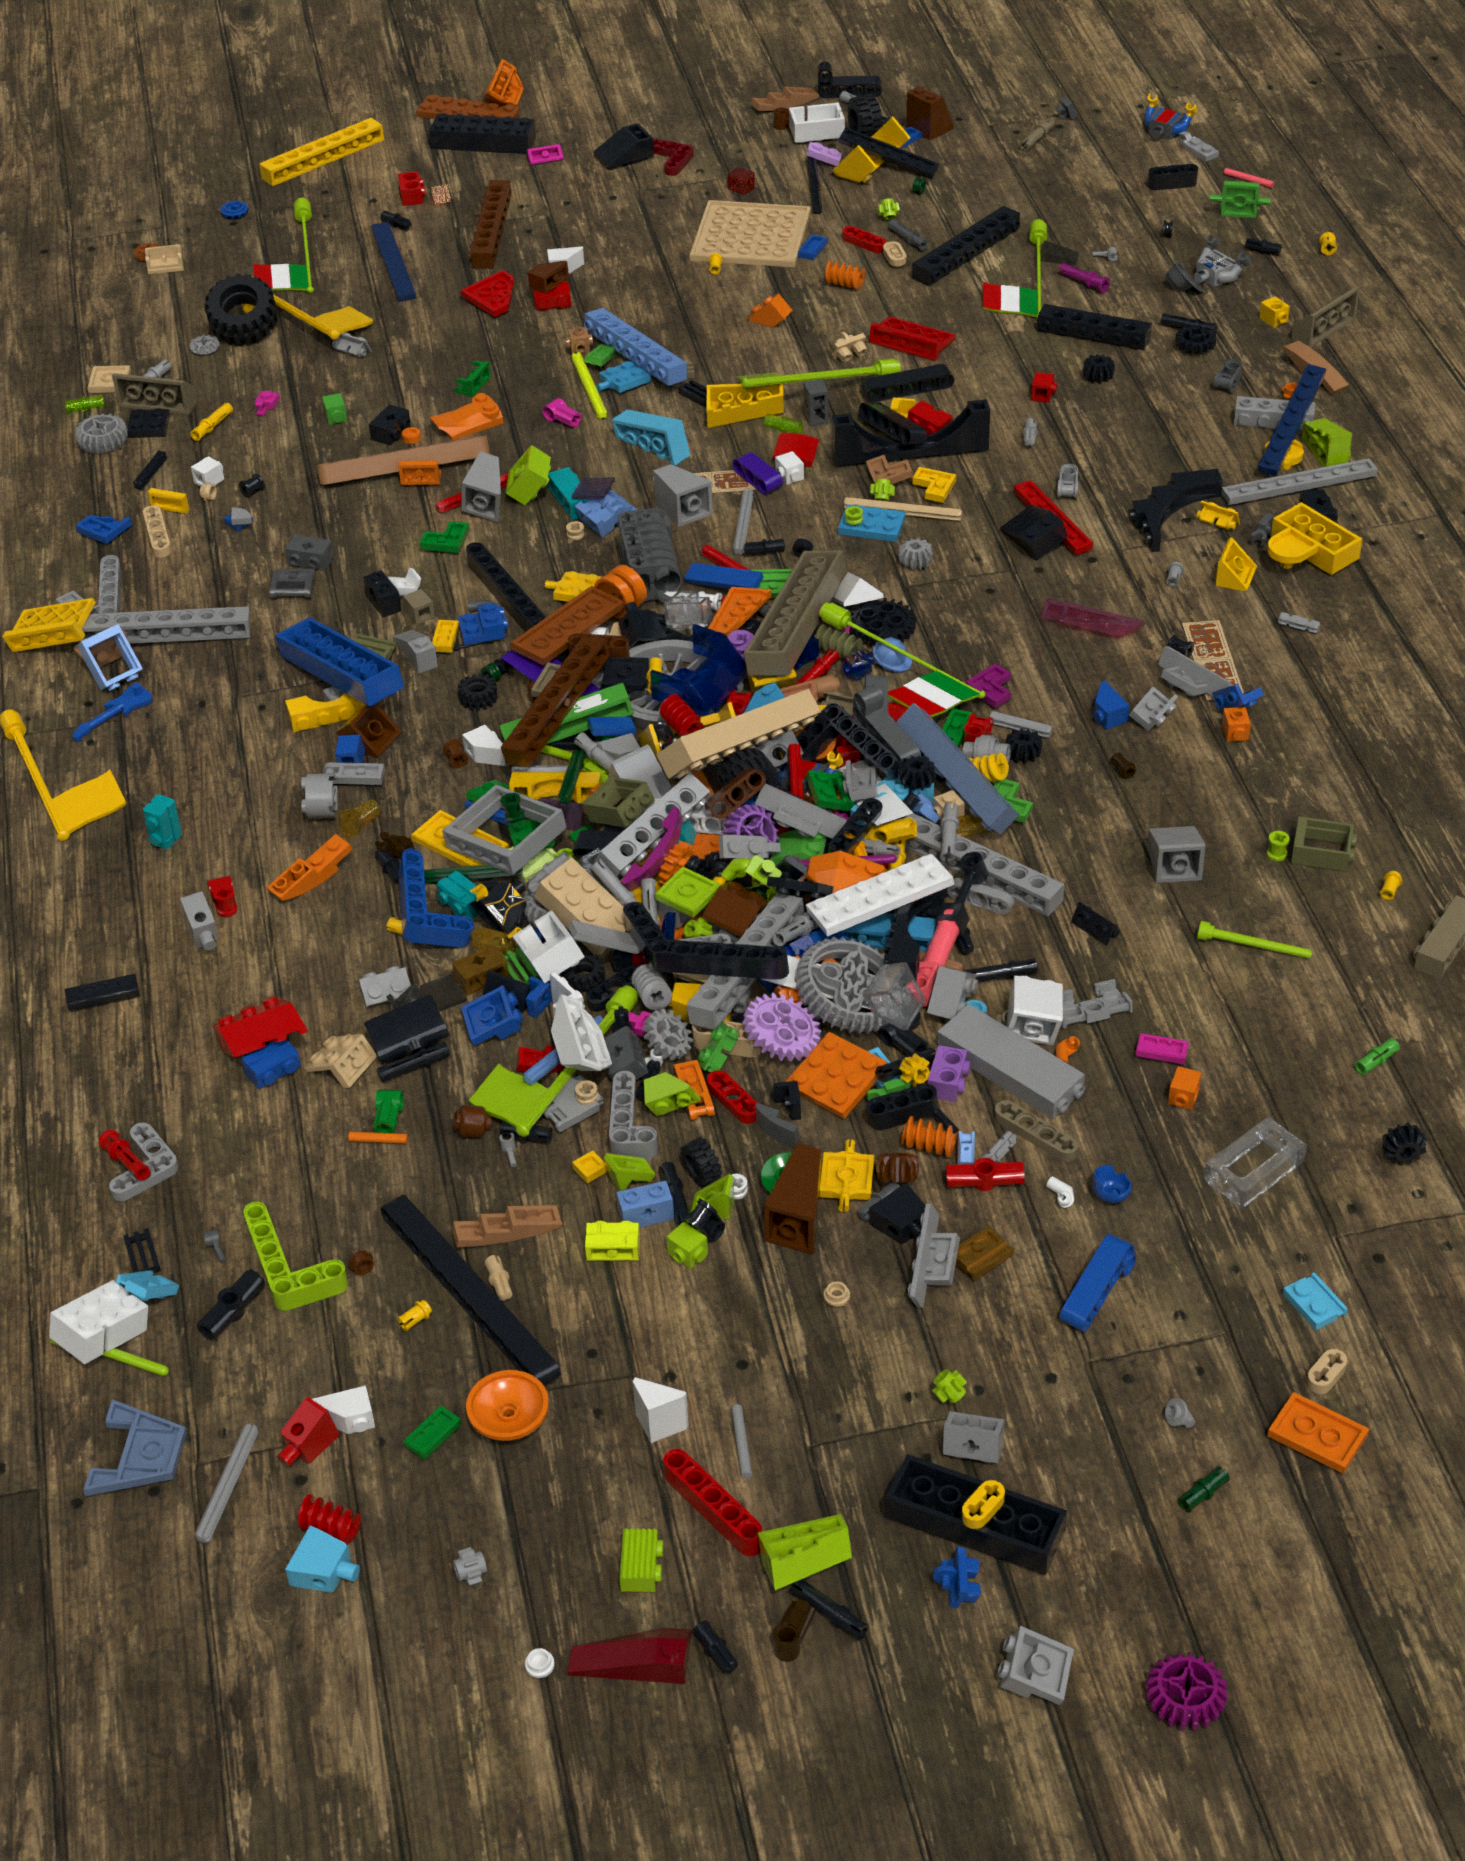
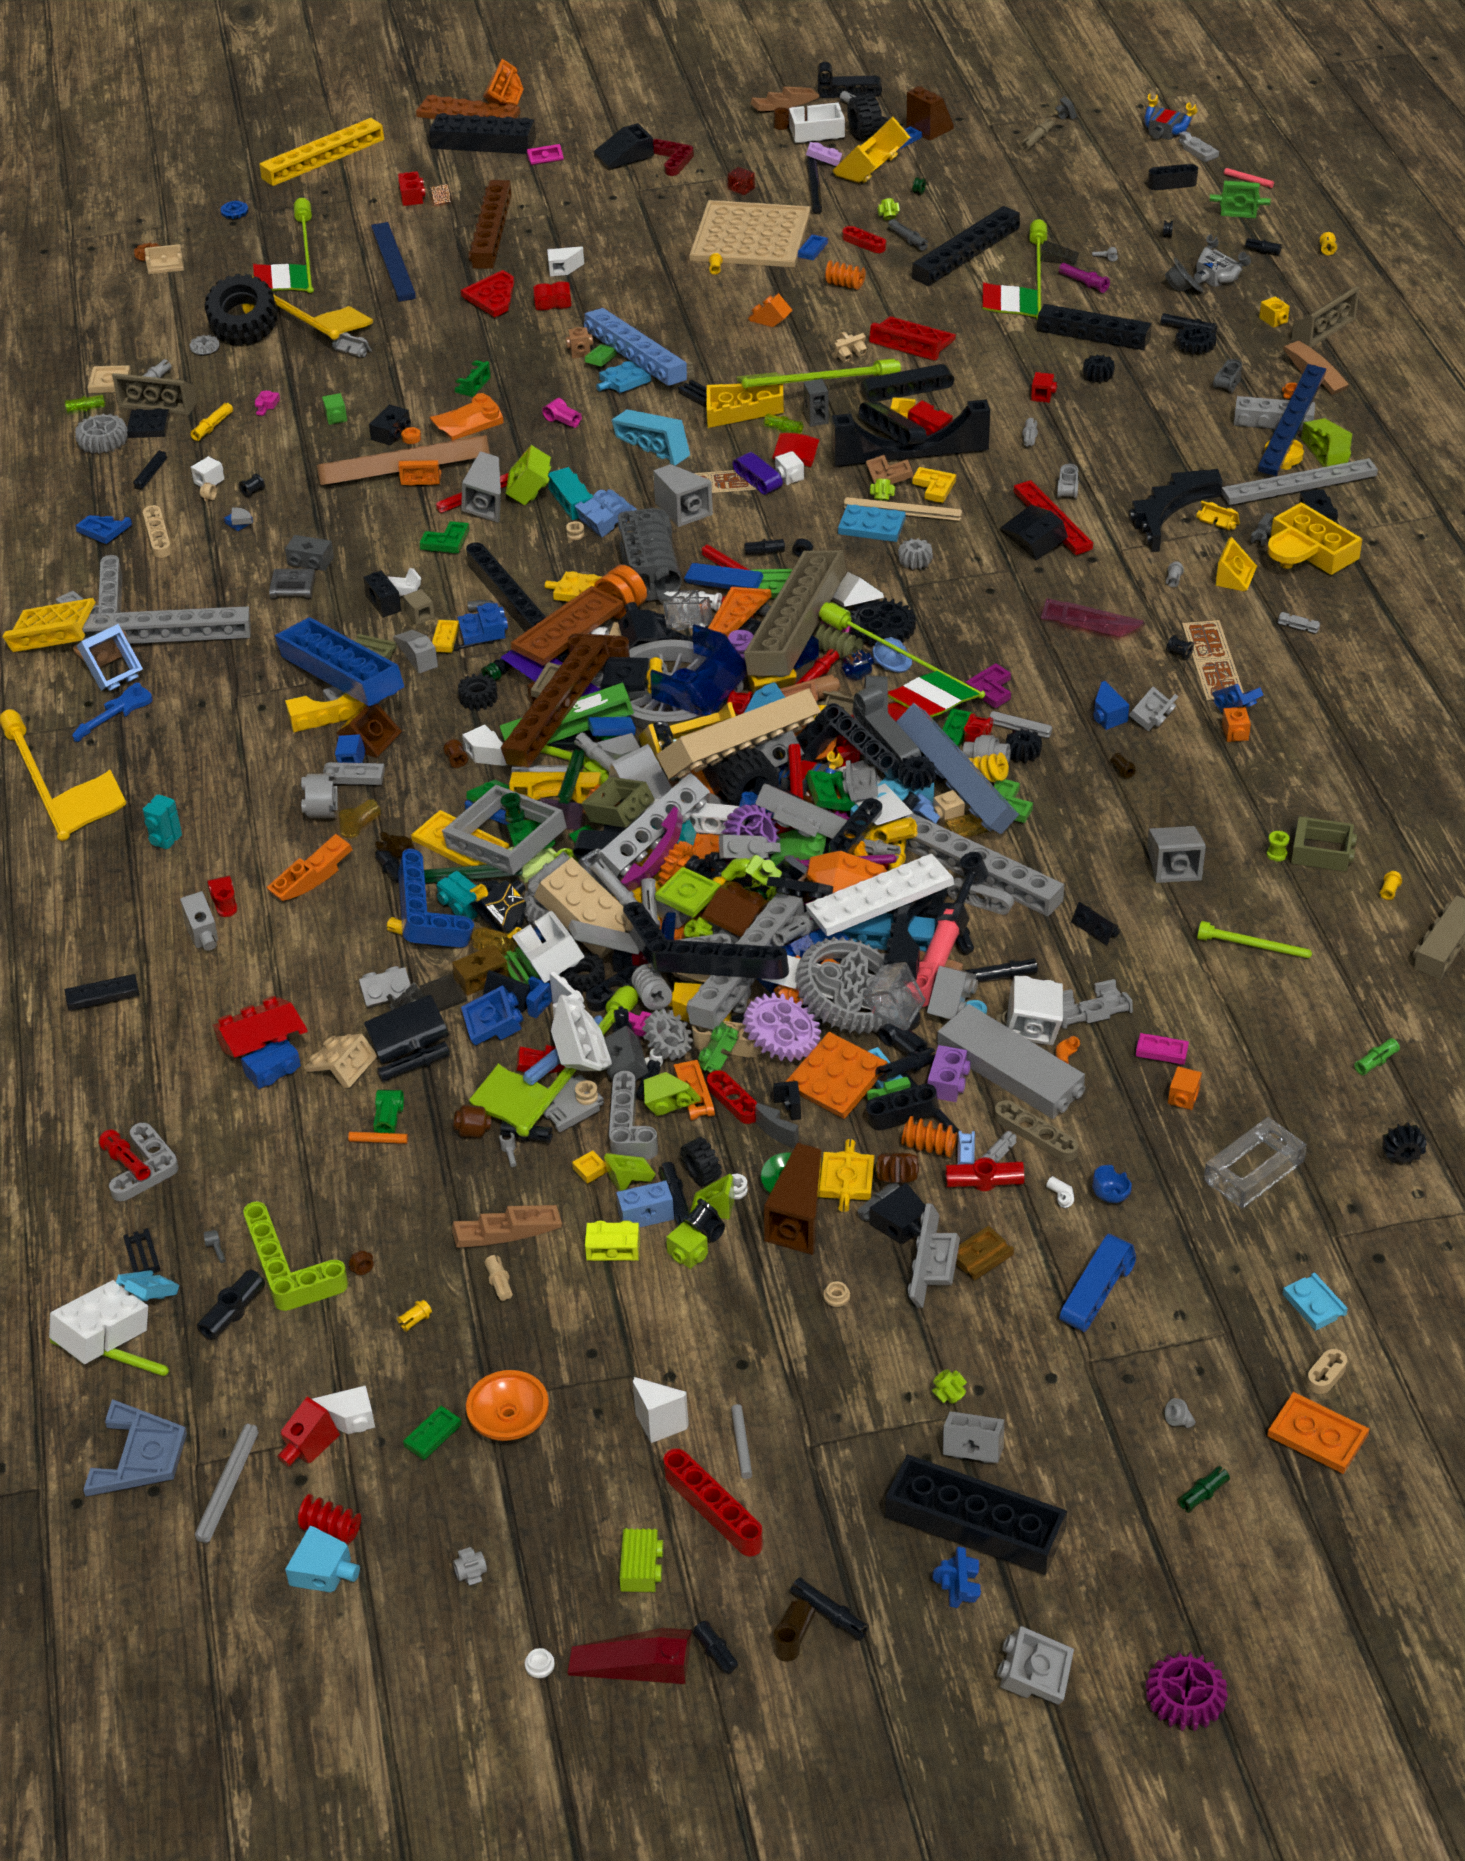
yellow tile [148,488,190,514] -> none
black axle [380,211,412,230] -> none
black beam [380,1194,561,1386] -> none
reddish brown slope [527,261,569,294] -> none
neon yellow axle [571,352,607,419] -> none
clear purple piece [572,477,615,499] -> none
red piece [660,694,704,737] -> none
reddish brown beam [705,768,766,819] -> none
light grey axle [733,489,753,555] -> none
lime wedge [758,1514,852,1590] -> none
black tile [838,127,939,179] -> none
lime bush [845,506,863,525] -> none
tan plate [883,242,906,267] -> none
yellow gear [899,1054,931,1086] -> none
light grey pin [940,802,959,862] -> none
yellow beam [962,1480,1005,1529] -> none
light grey bracket [1159,646,1231,697] -> none

